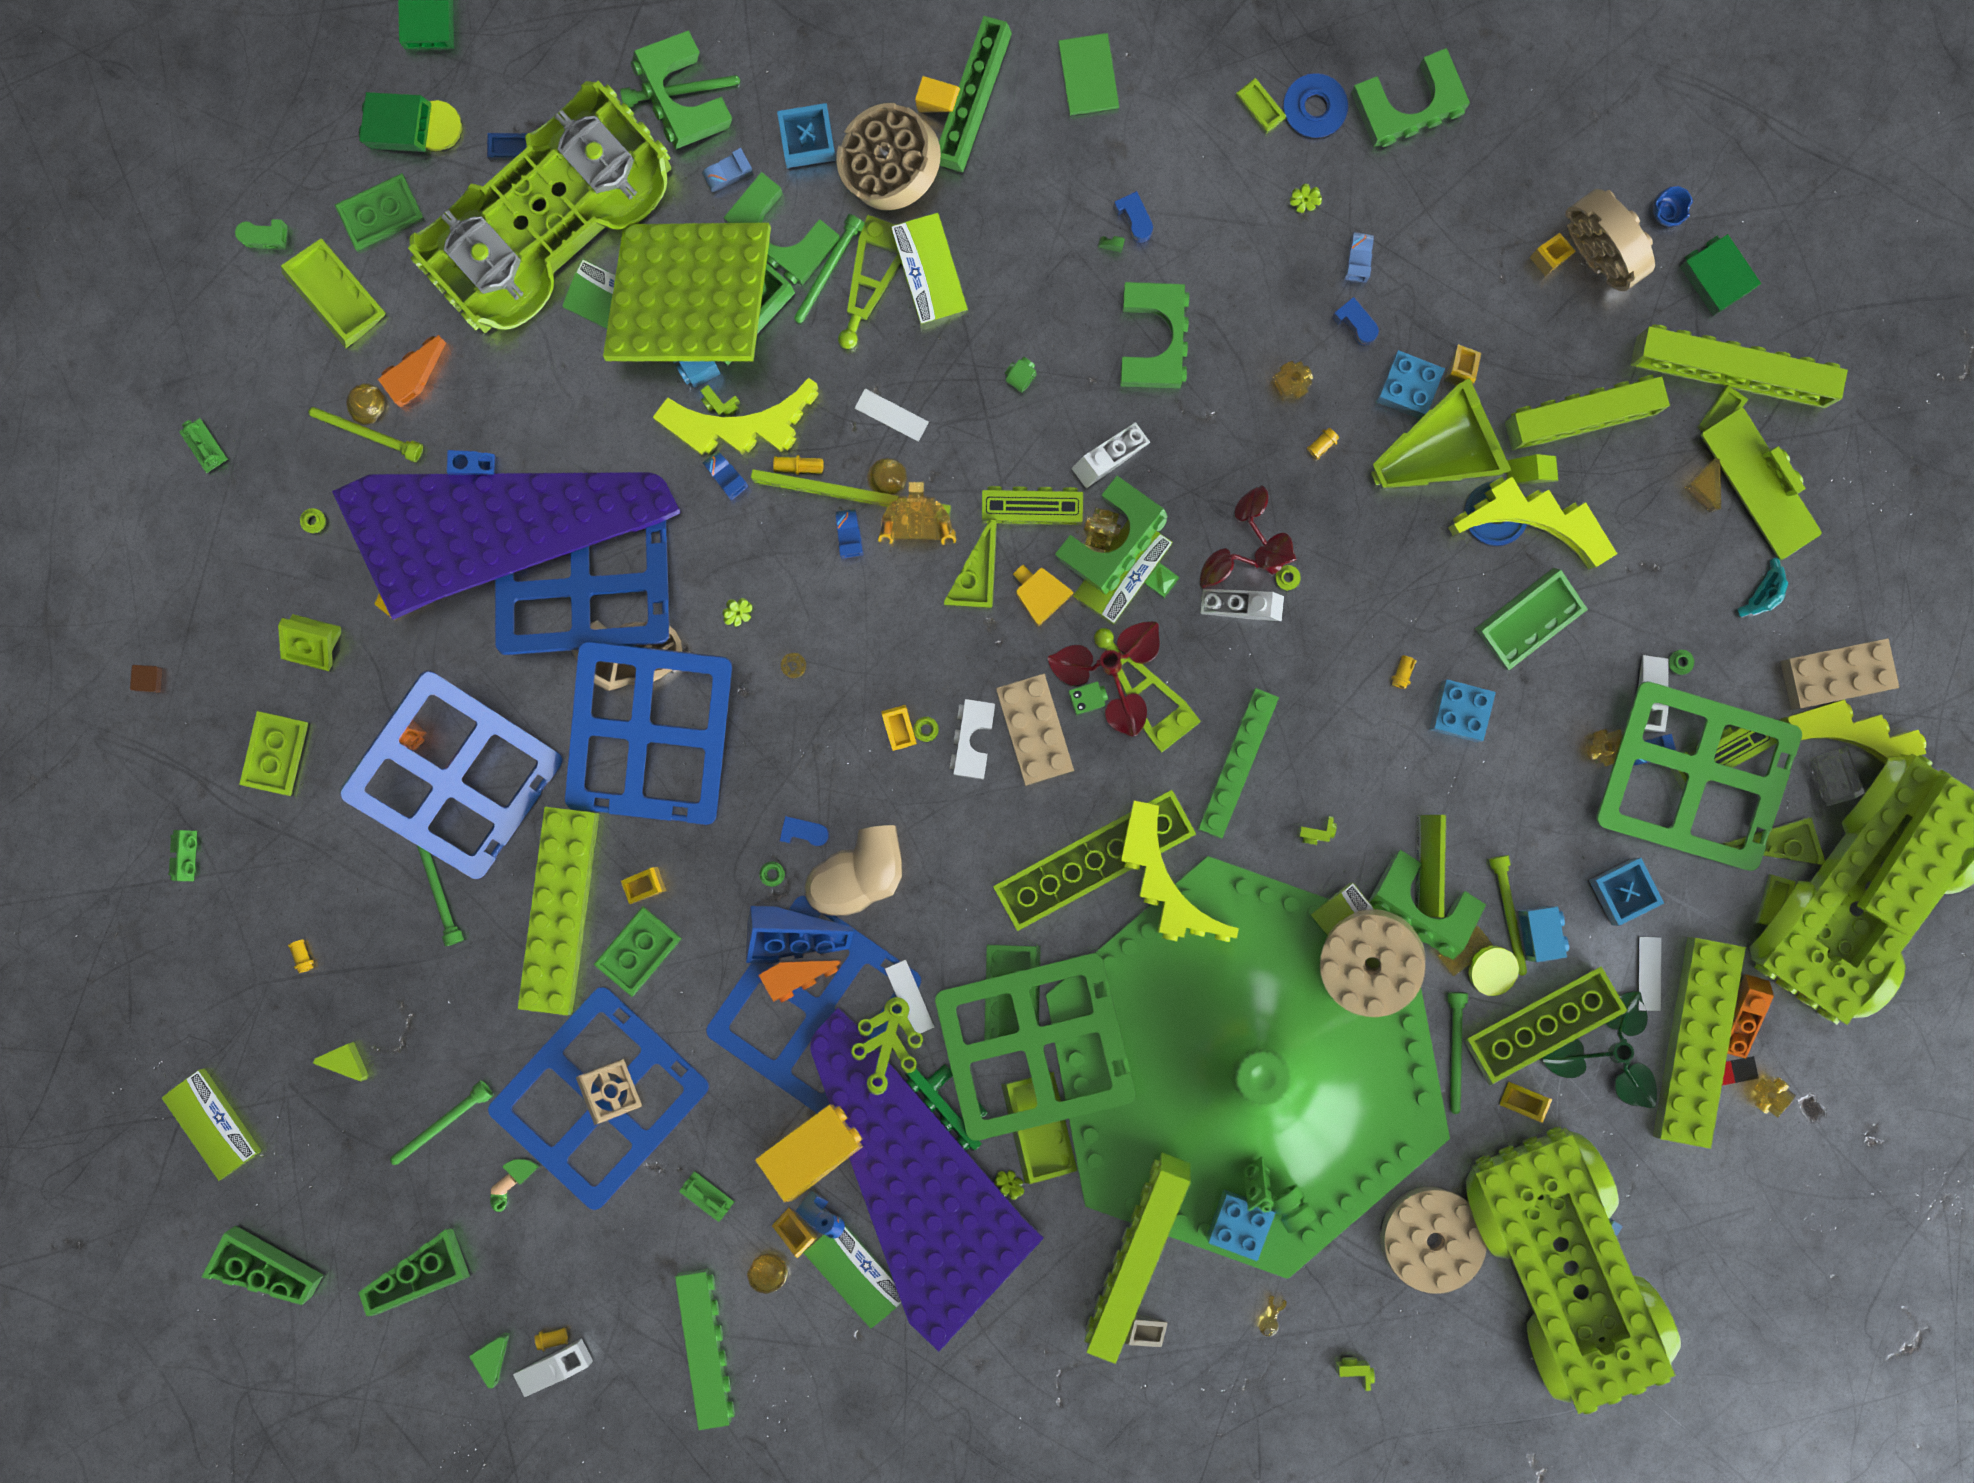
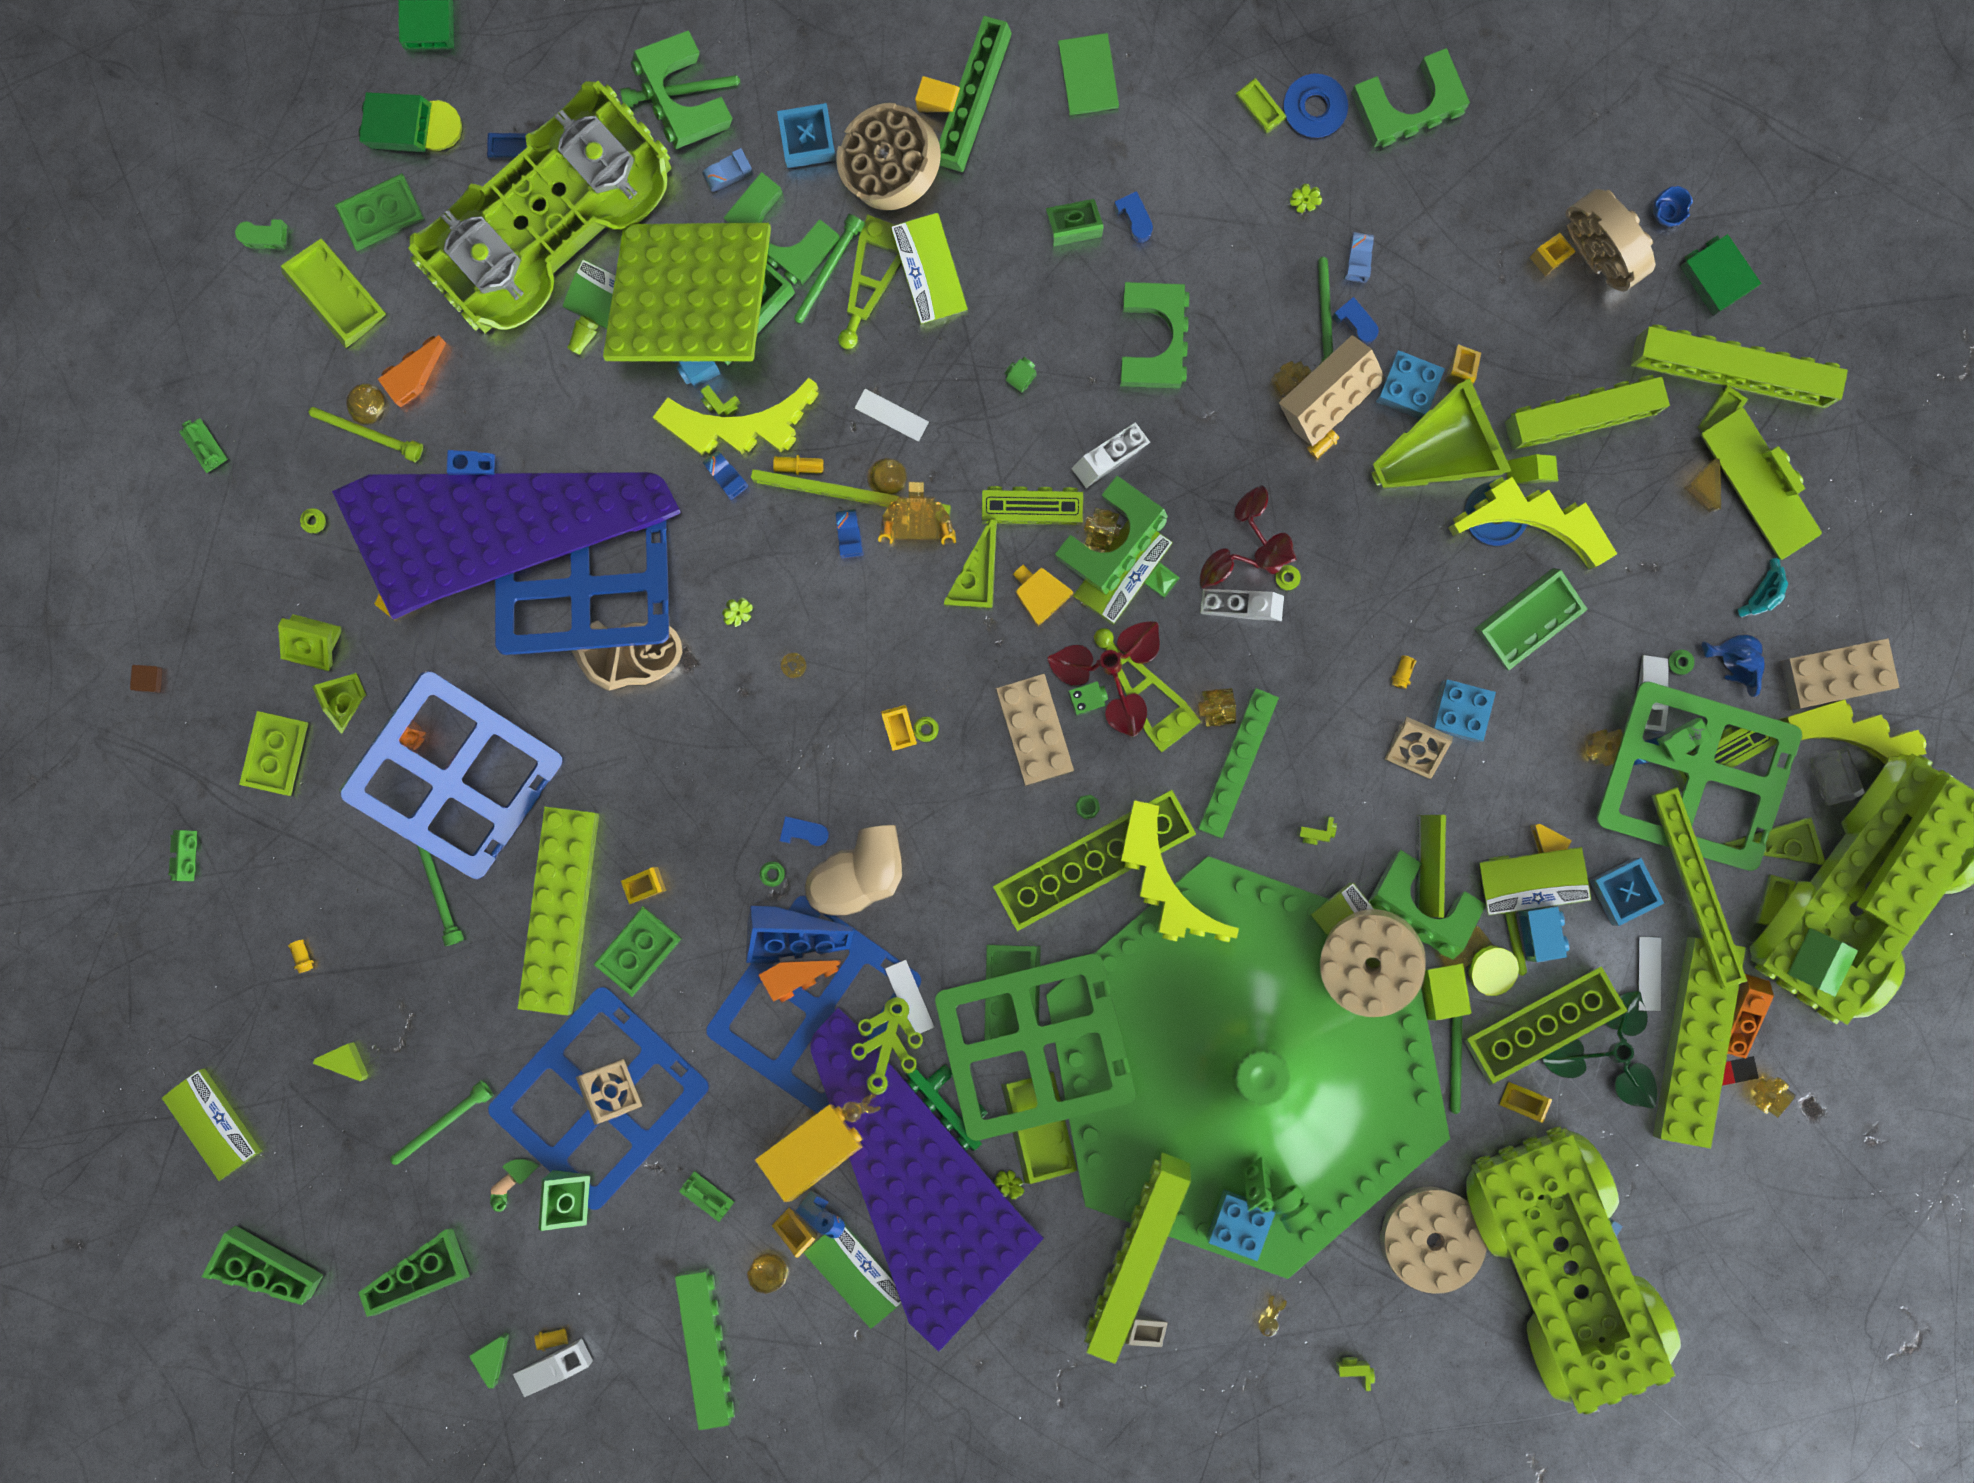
blue window [565,641,732,825] -> none
white arch [950,699,995,780] -> none
bright green tile [1098,236,1125,253] -> none
none -> lime slope [312,673,366,735]
none -> bright green slope [539,1170,590,1231]
none -> lime cone [567,315,599,355]
none -> clear yellow arm [841,1094,881,1122]
none -> bright green slope [1046,199,1104,246]
none -> bright green tile [1075,795,1100,819]
none -> clear yellow brick [1198,688,1236,727]
none -> tan brick [1279,335,1386,446]
none -> bright green piece [1318,257,1333,365]
none -> tan piece [1385,717,1453,779]
none -> lime slope [1421,963,1472,1021]
none -> lime slope [1479,847,1591,915]
none -> yellow slope [1530,824,1572,853]
none -> lime tile [1652,787,1747,989]
none -> bright green leg [1657,718,1711,762]
none -> blue piece [1701,635,1765,697]
none -> bright green slope [1787,928,1858,997]

